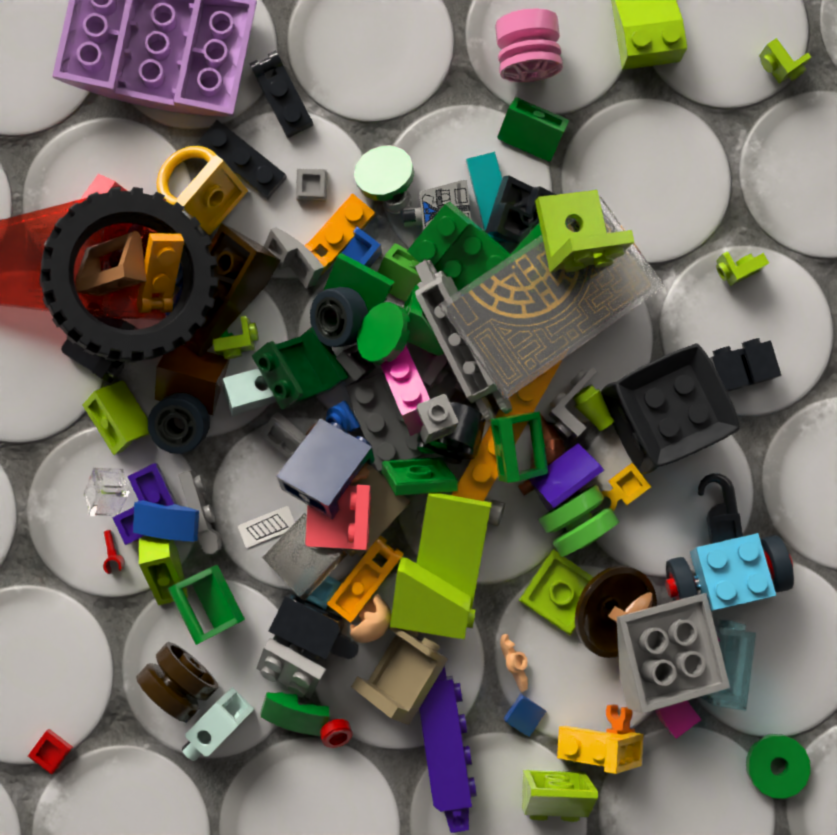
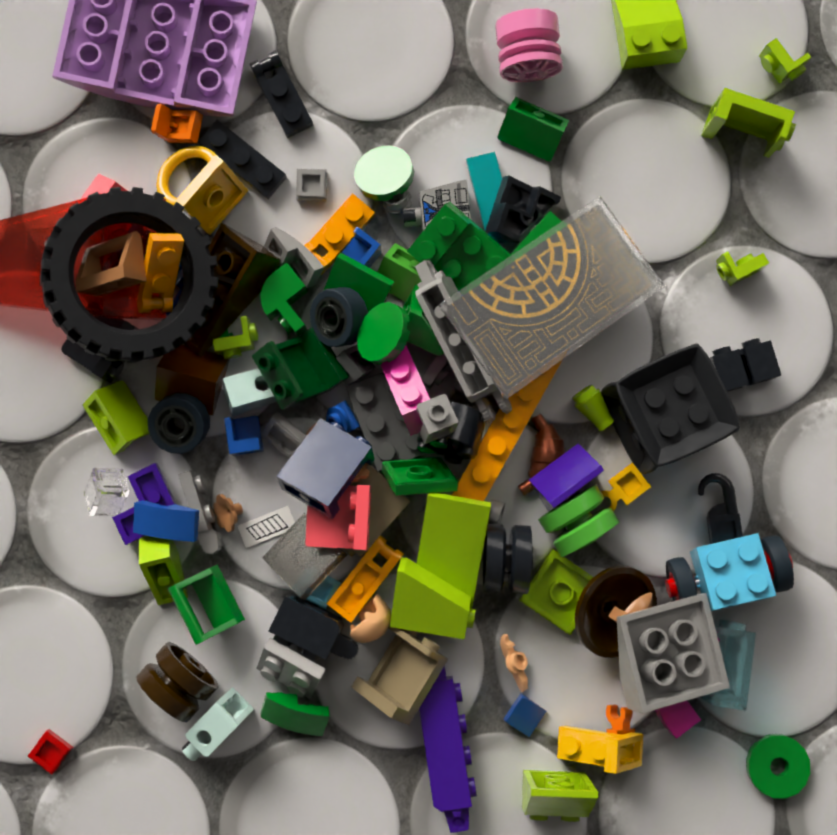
red hand [103,530,125,574] -> none
red tile [320,719,353,748] -> none
green tile [490,411,549,483] -> none
lime bracket [535,190,635,273] -> none
light grey bracket [548,367,597,439] -> none
none -> orange bracket [151,104,203,144]
none -> medium nougat plant [213,494,243,532]
none -> blue panel [224,416,264,456]
none -> green brick [260,262,308,337]
none -> black wheel [483,524,533,594]
none -> lime panel [701,87,796,158]

